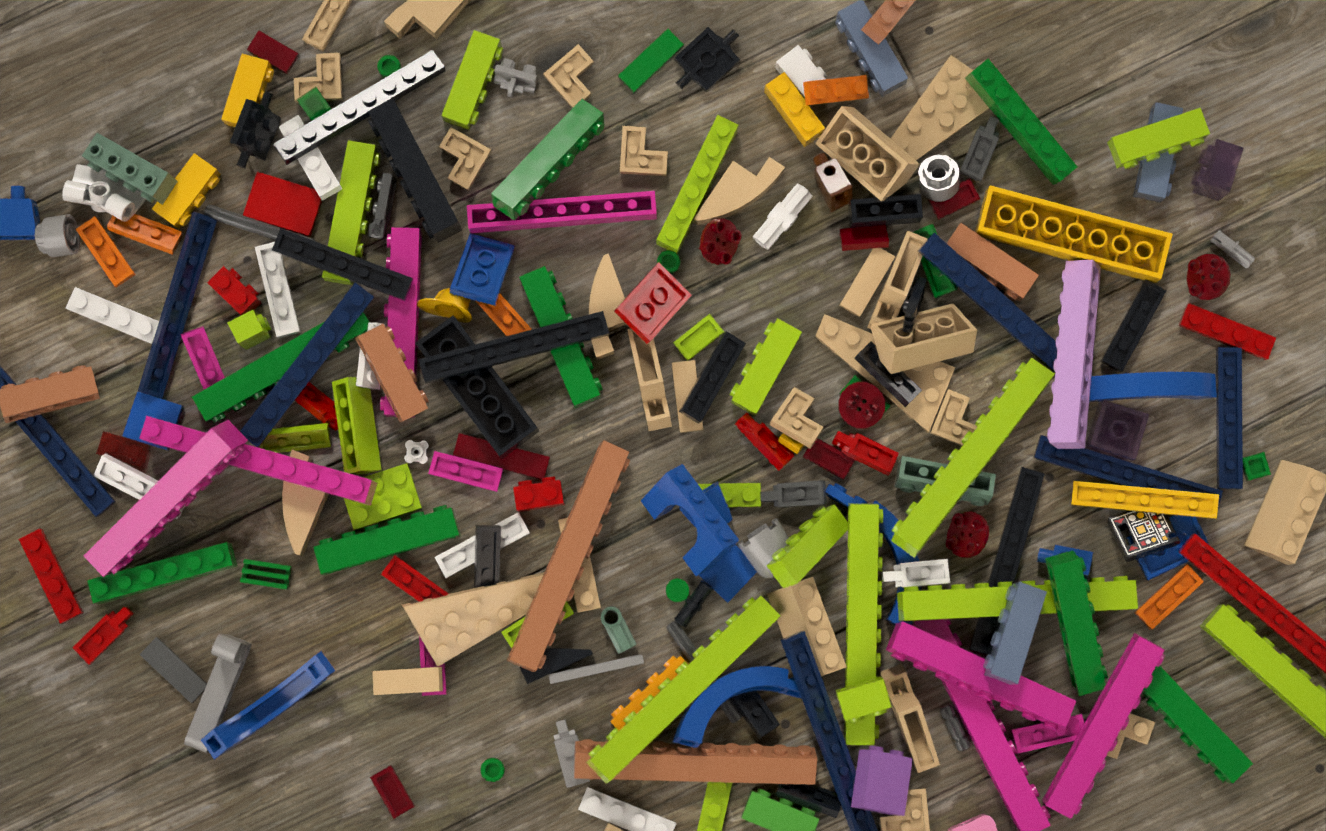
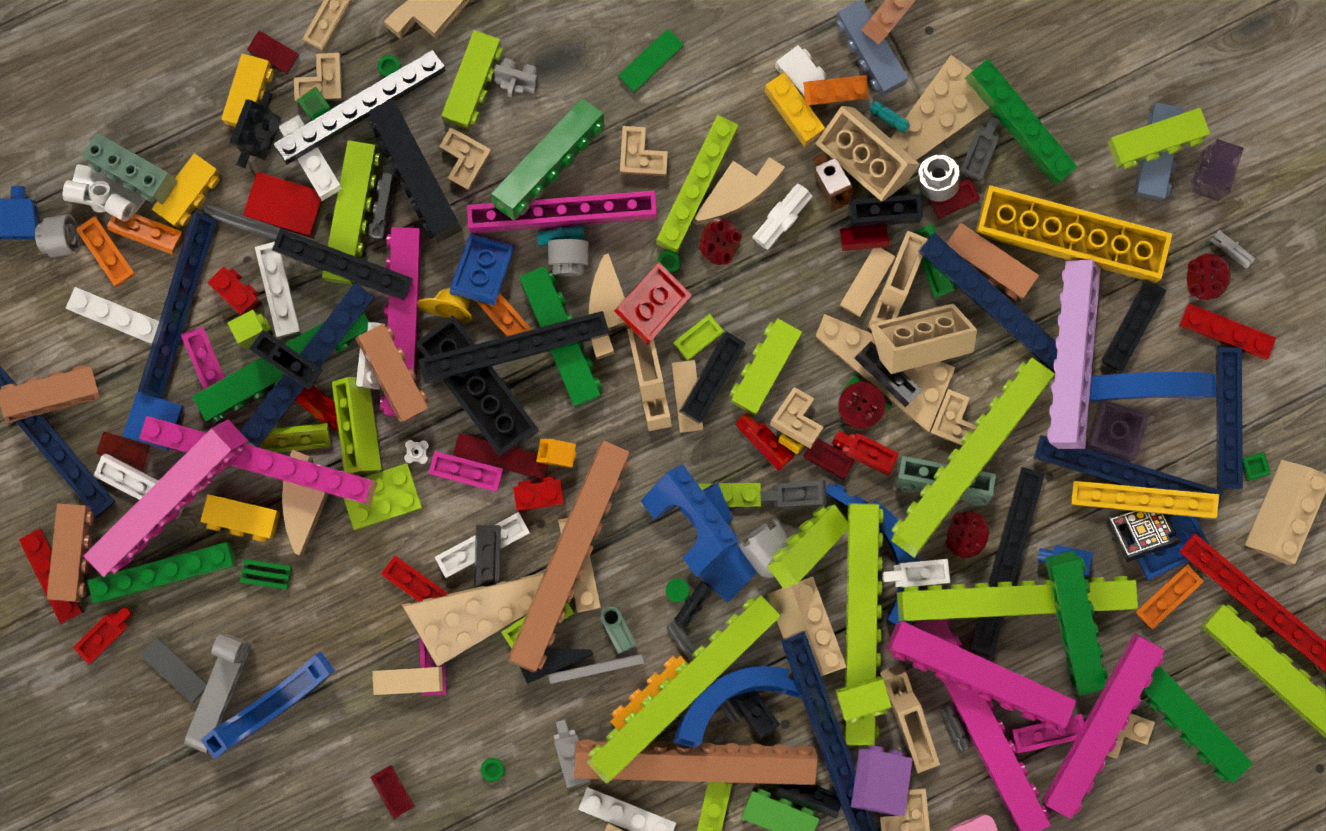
green brick [313,505,461,575] -> none
tan plate [543,44,594,108] -> none
black plate [675,27,740,93] -> none
black hinge [902,277,927,333] -> none
sand blue brick [984,582,1046,685] -> none
none -> nougat brick [47,503,94,602]
none -> yellow brick [200,494,281,543]
none -> black slope [249,329,323,390]
none -> teal pin [536,225,585,246]
none -> light orange brick [537,439,576,467]
none -> light grey piece [548,239,589,277]
none -> teal axle [869,101,910,133]

